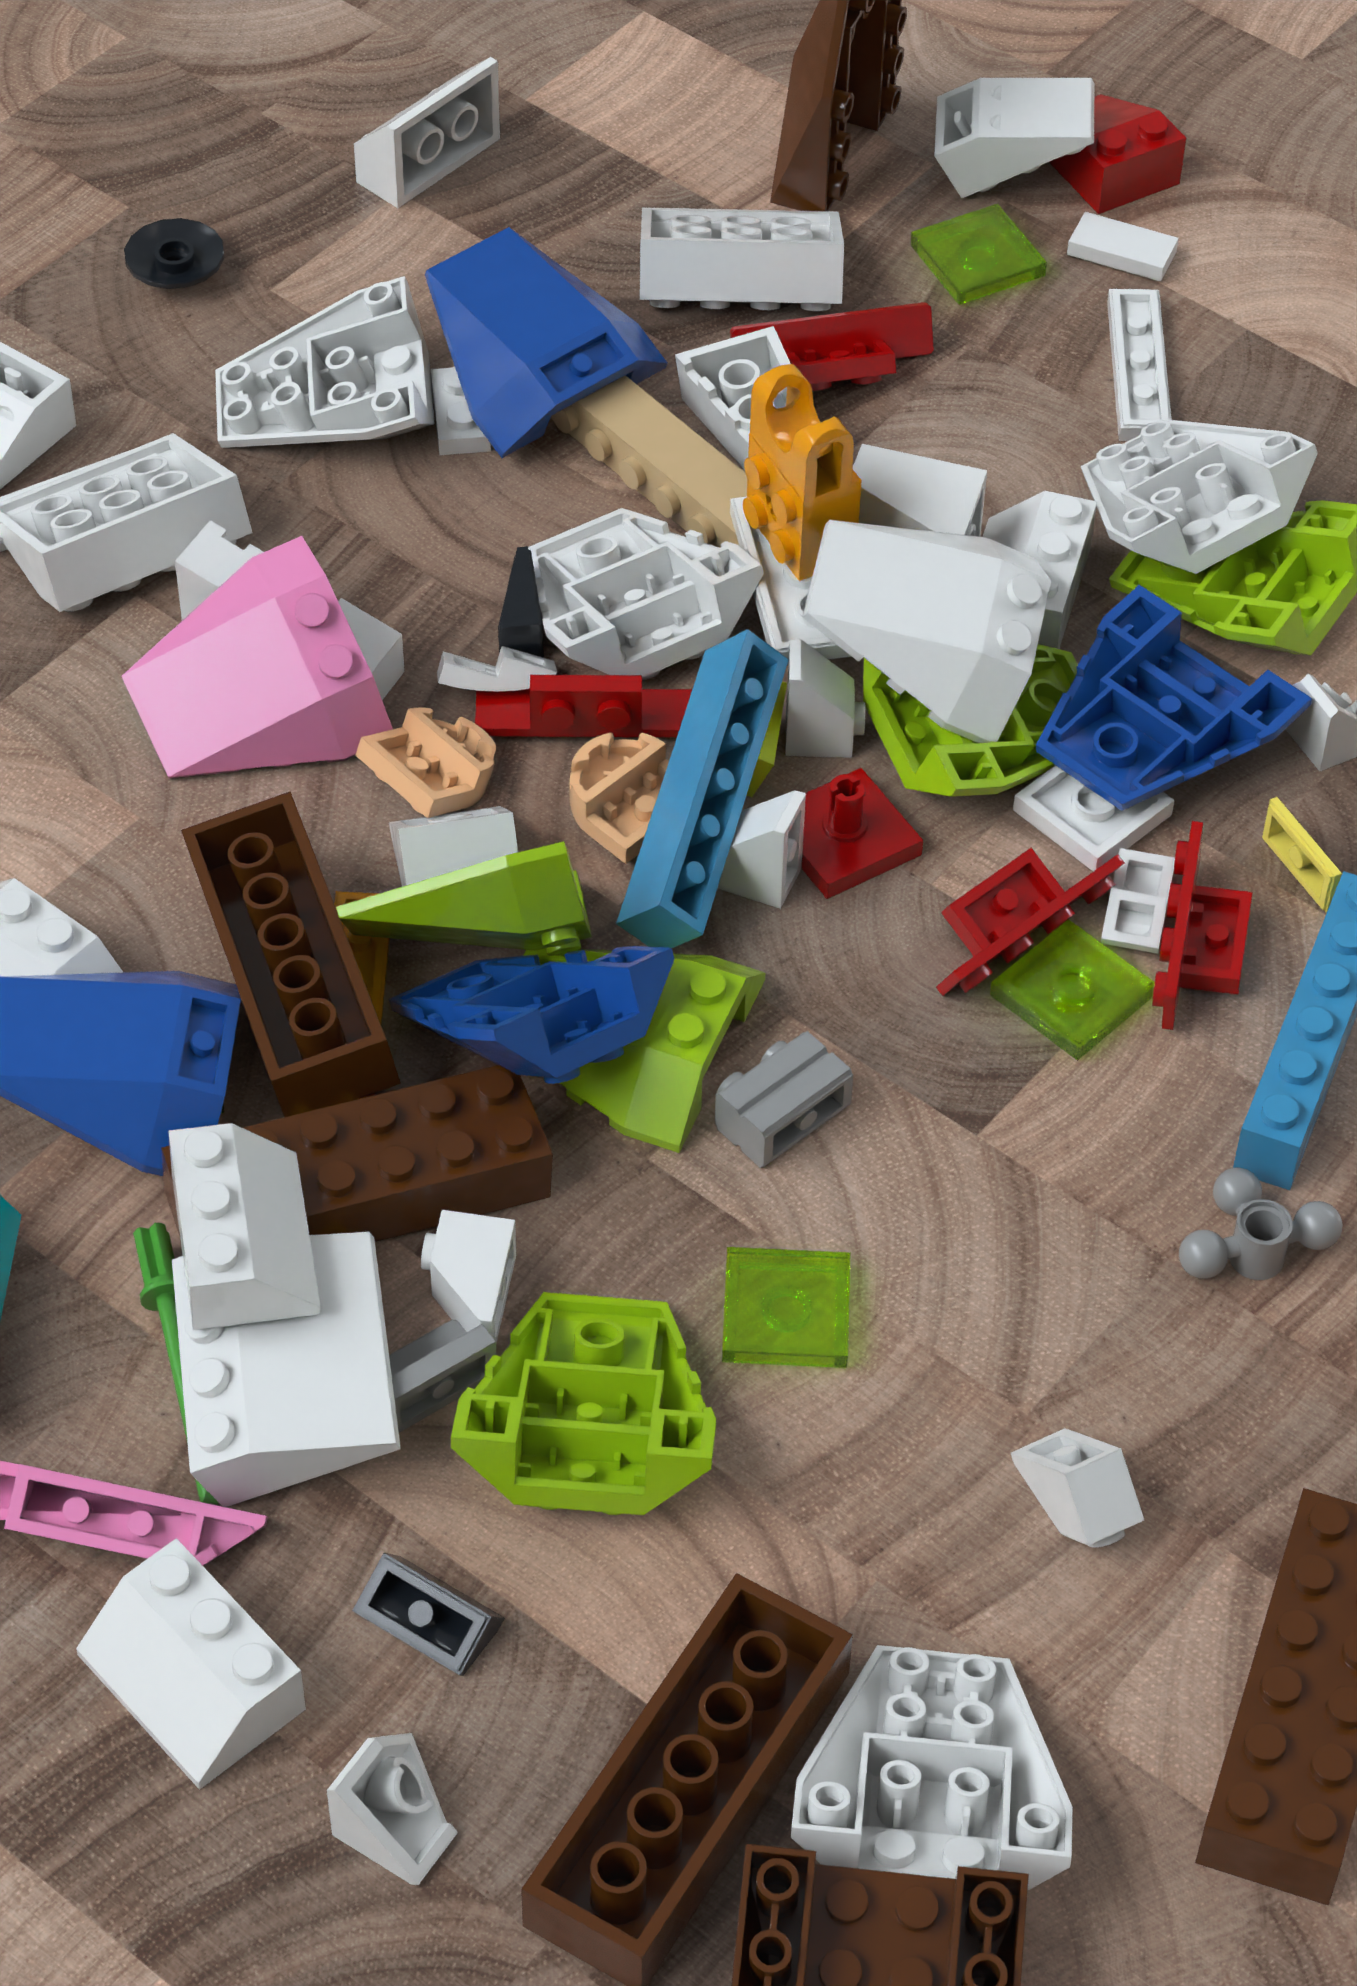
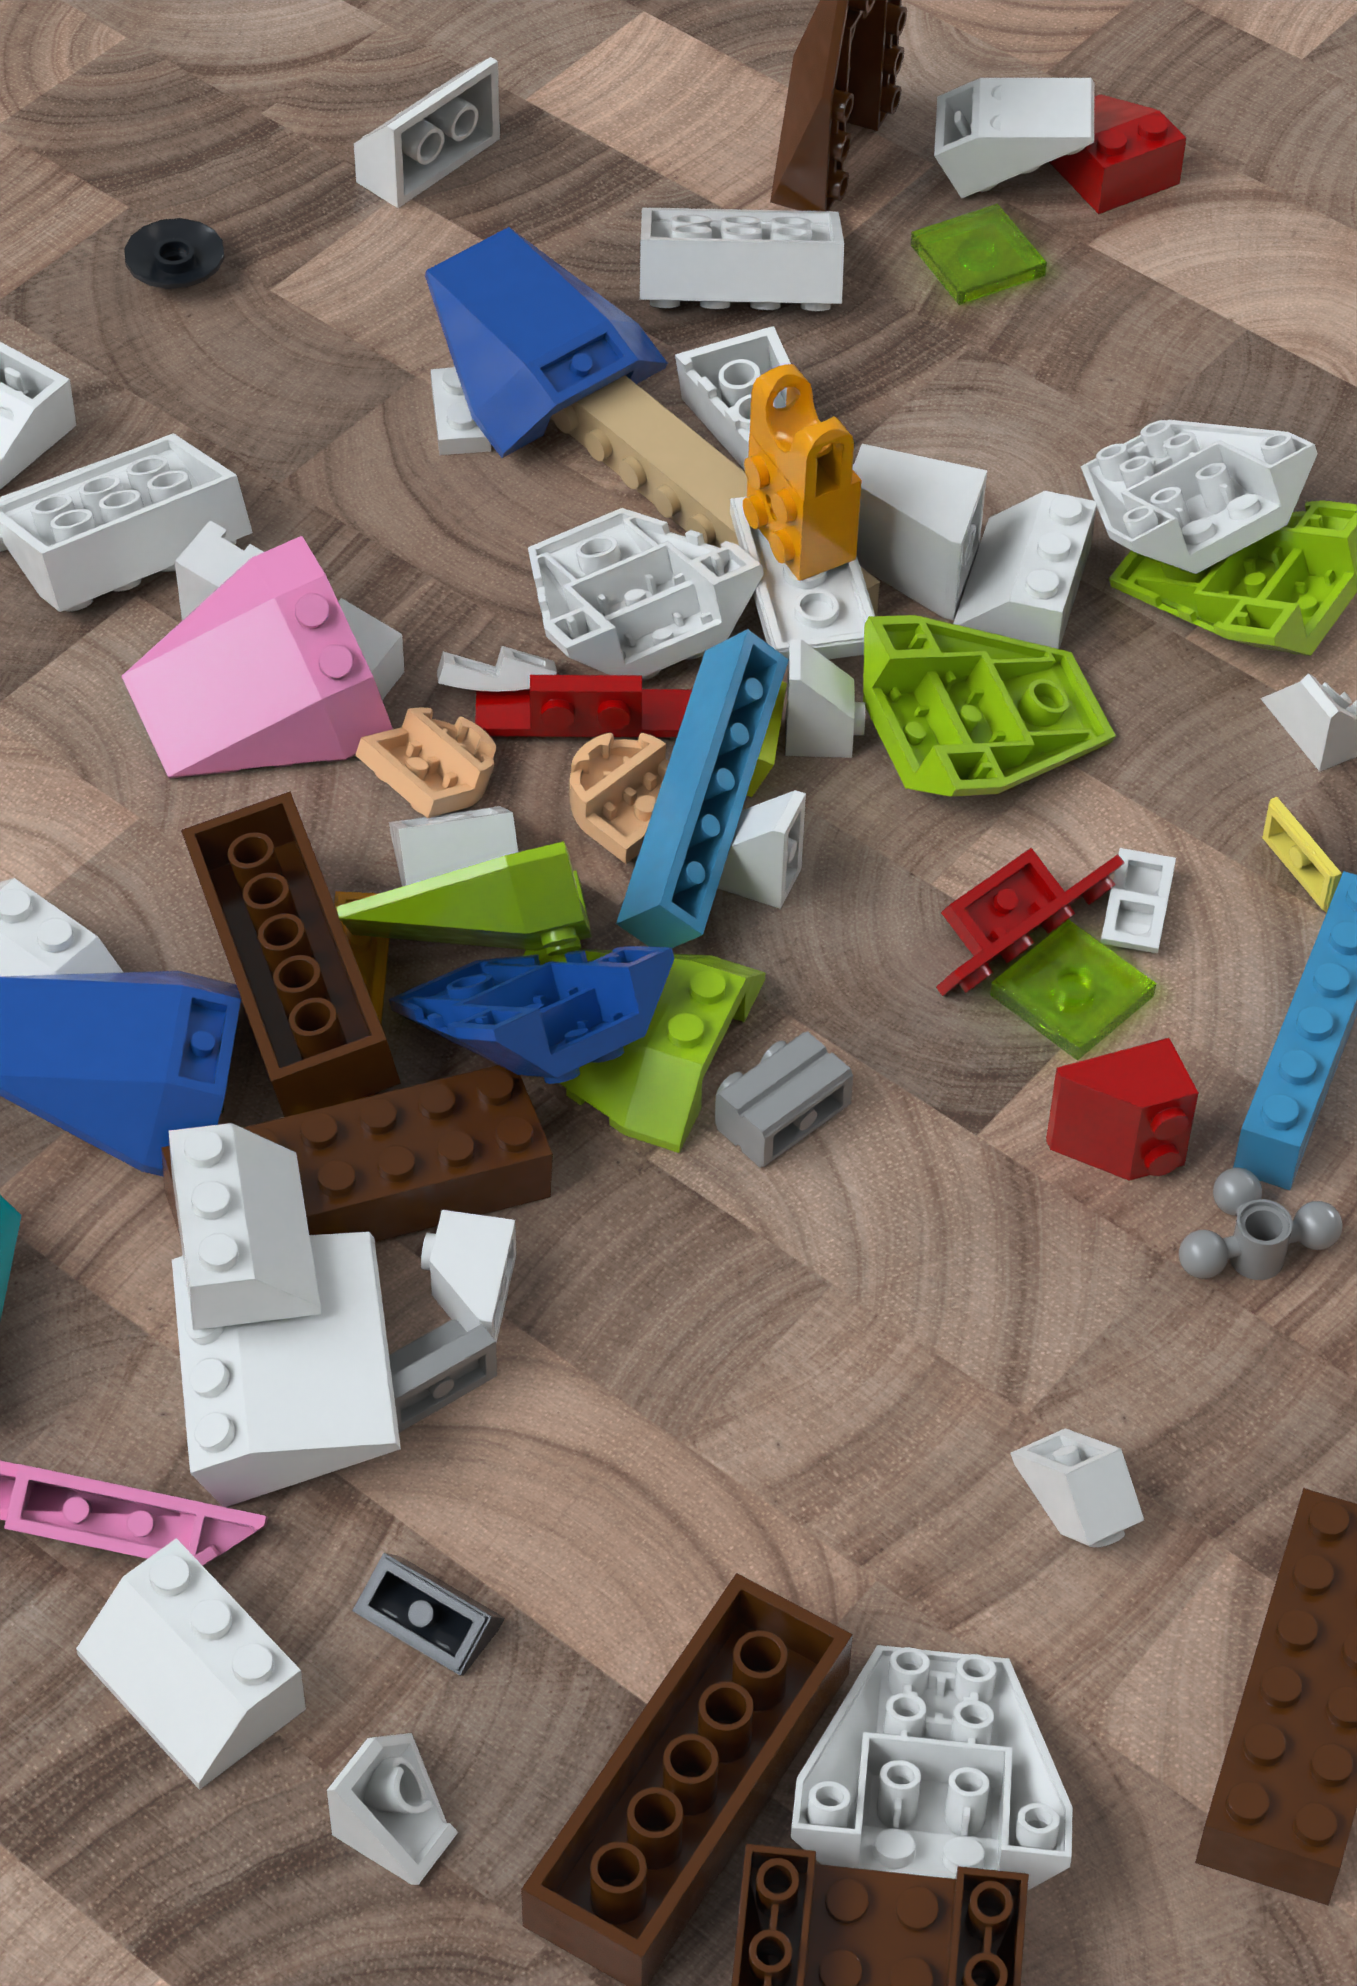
bright green piece [133,1223,219,1504] -> none
white wedge [215,276,435,448] -> none
lime wedge [451,1292,716,1515] -> none
black slope [498,546,544,658] -> none
clear neon green tile [722,1247,851,1368] -> none
red bracket [730,302,934,391] -> none
red tile [801,768,923,899] -> none
white wedge [803,520,1051,743] -> none
white plate [1013,765,1174,871] -> none
blue wedge [1036,585,1312,811] -> none
white tile [1067,212,1179,281] -> none
white tile [1107,289,1172,441] -> none
red bracket [1152,821,1253,1030] -> none
none -> red slope [1046,1038,1199,1181]

